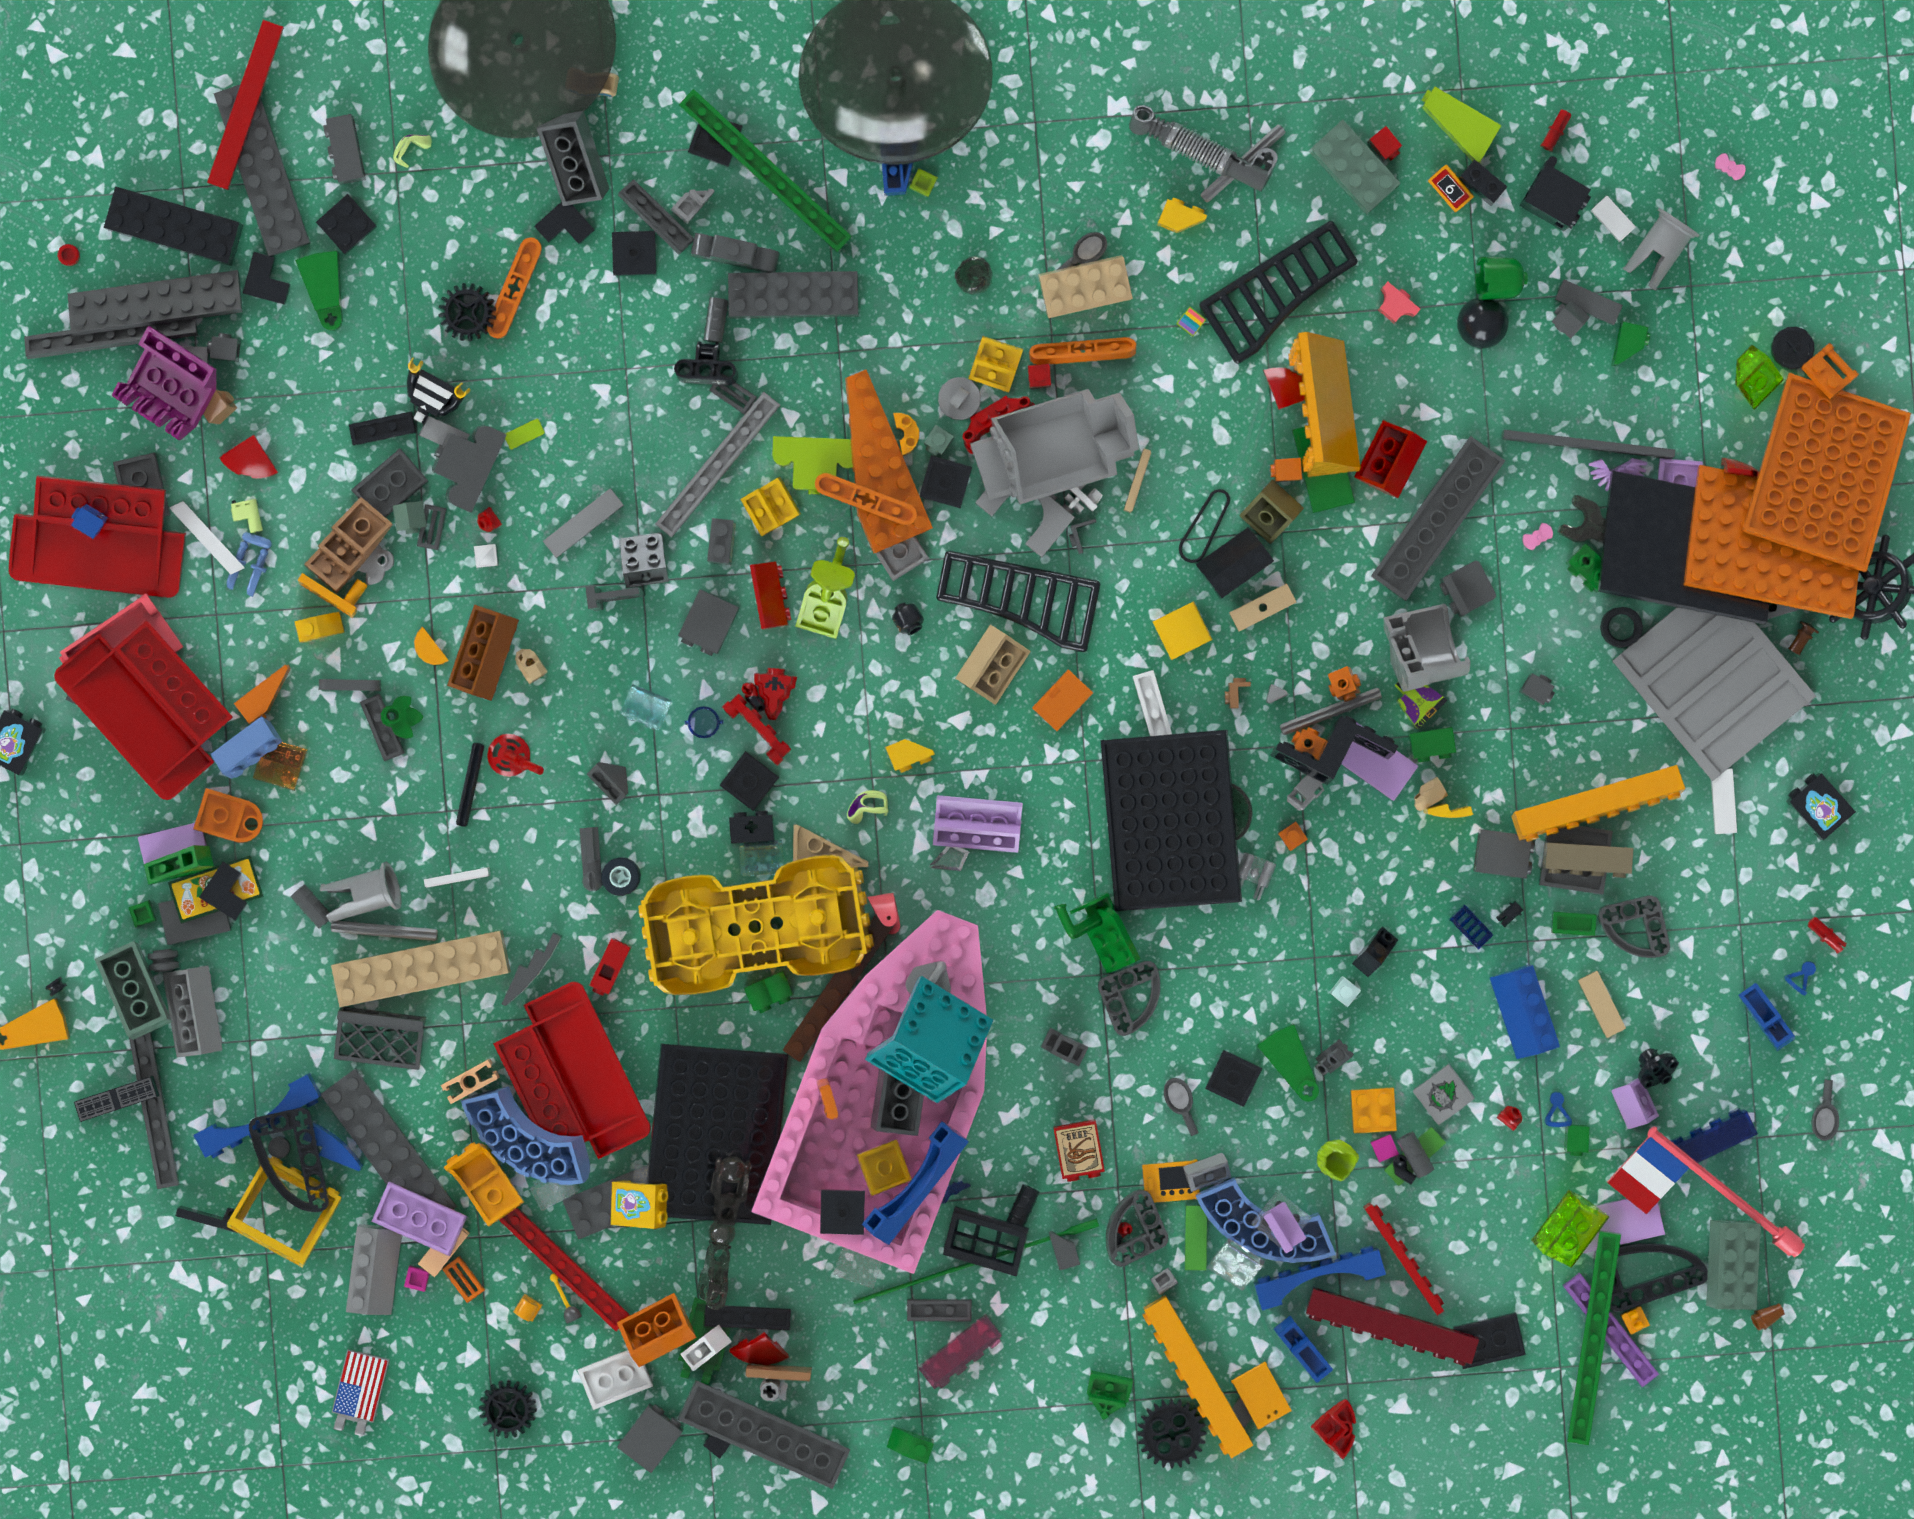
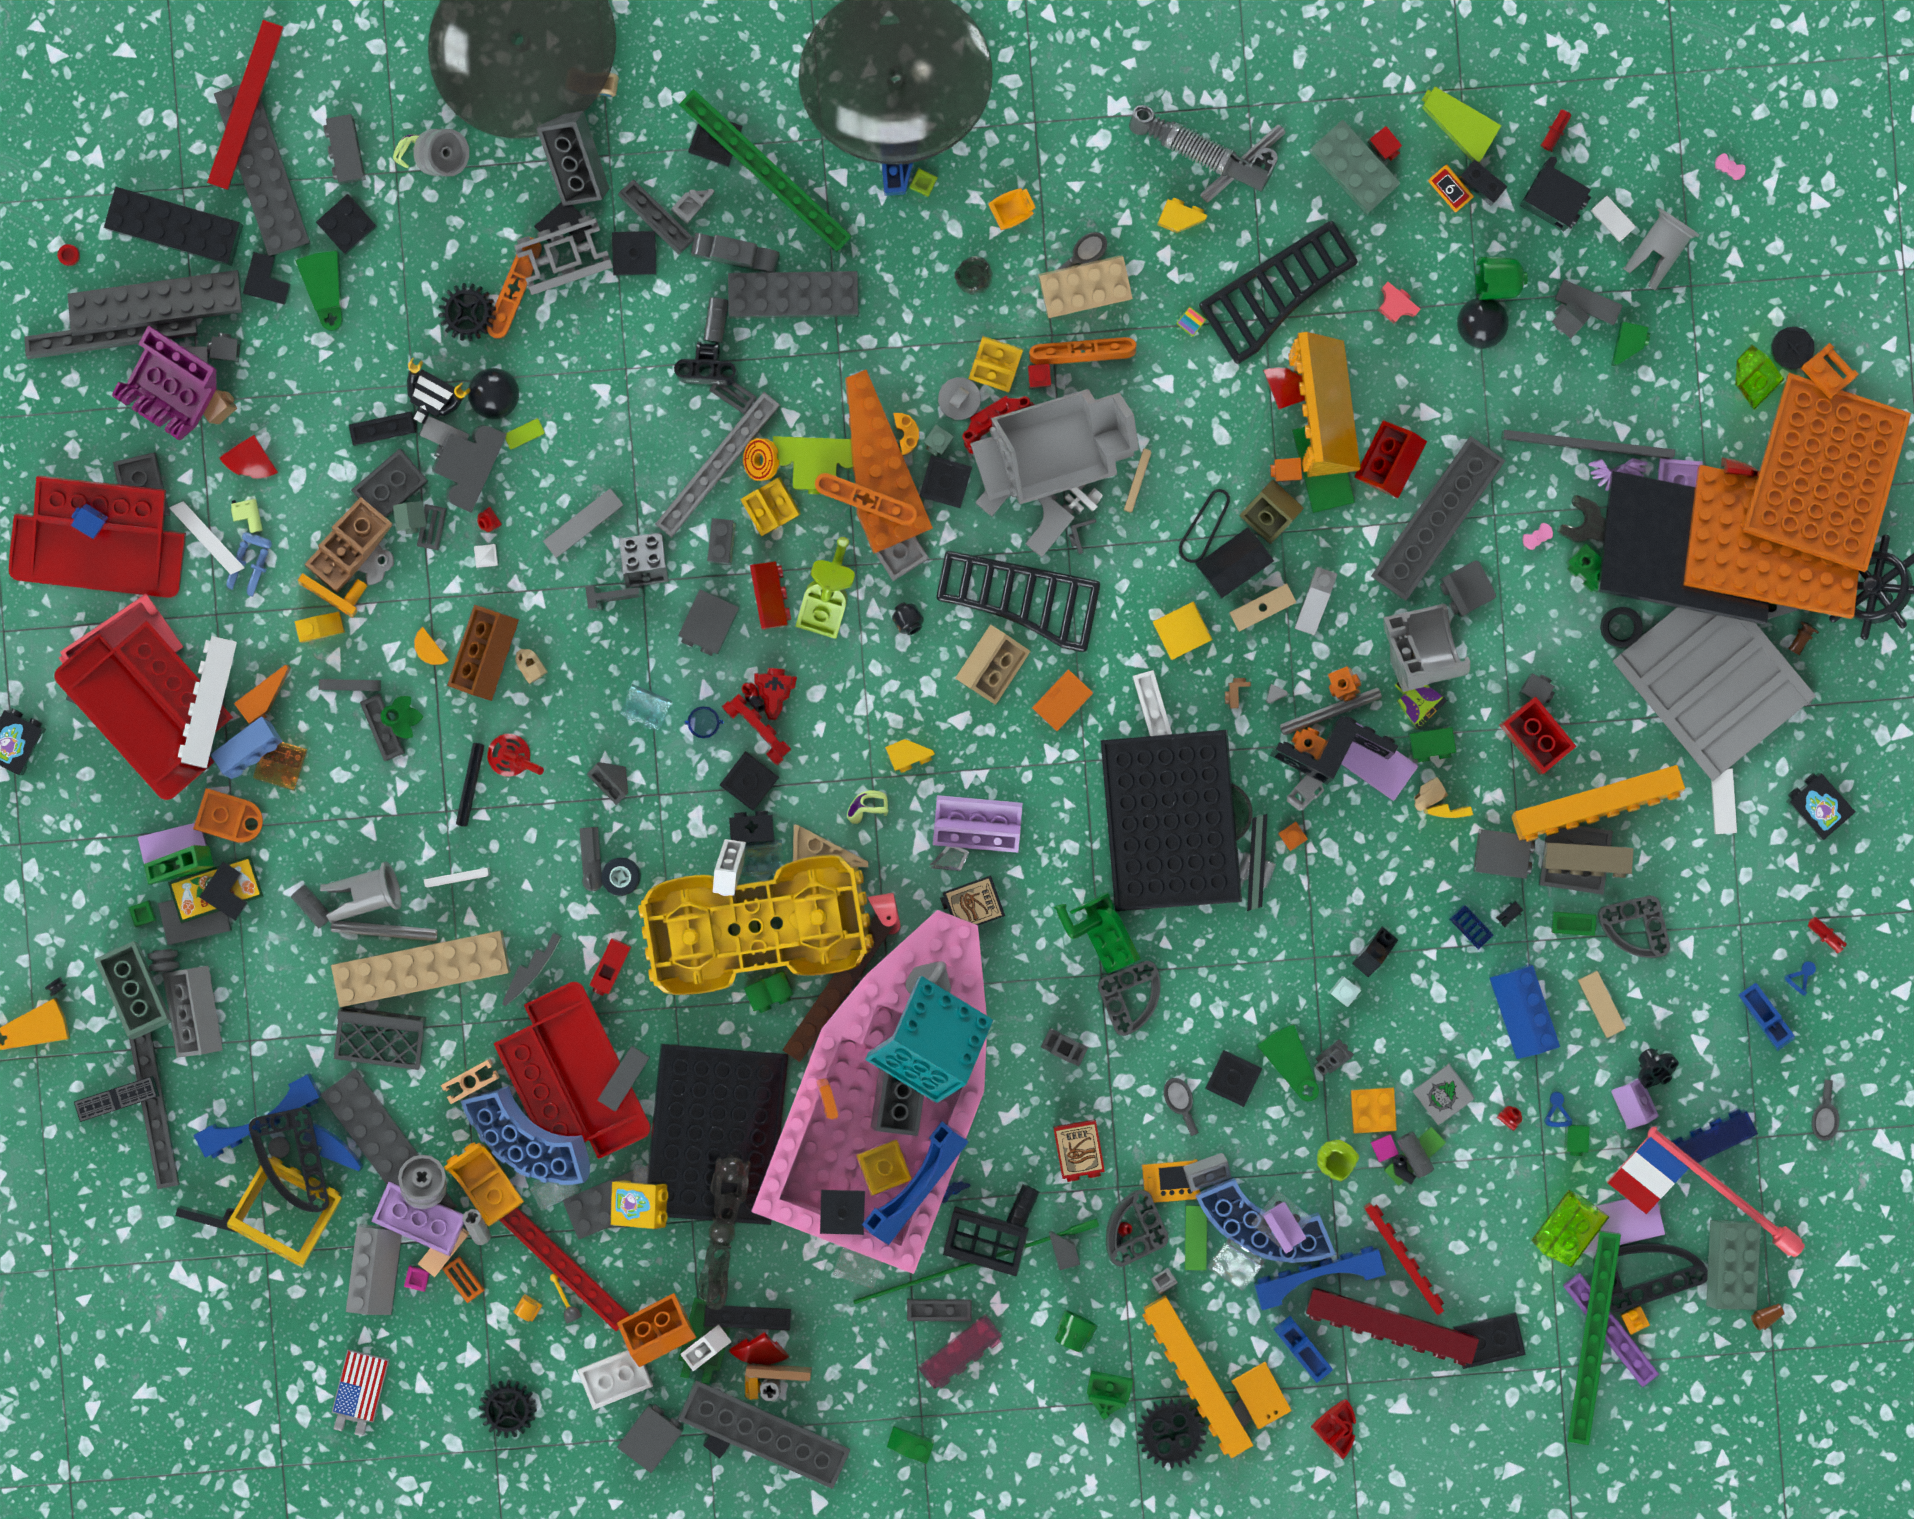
none -> white brick [178,636,237,768]
none -> light grey wheel [398,1155,447,1209]
none -> light grey wheel [413,129,469,177]
none -> light grey axle [462,1209,491,1245]
none -> black piece [468,368,519,419]
none -> light grey fence [514,215,613,295]
none -> dark grey tile [598,1045,650,1112]
none -> white brick [713,839,746,896]
none -> light orange tile [743,438,779,481]
none -> light orange plate [745,1375,761,1400]
none -> brick [940,875,1005,926]
none -> light orange piece [988,188,1036,230]
none -> green piece [1055,1310,1098,1353]
none -> sticker [1247,814,1268,911]
none -> light grey slope [1294,567,1337,635]
none -> red slope [1499,697,1577,775]

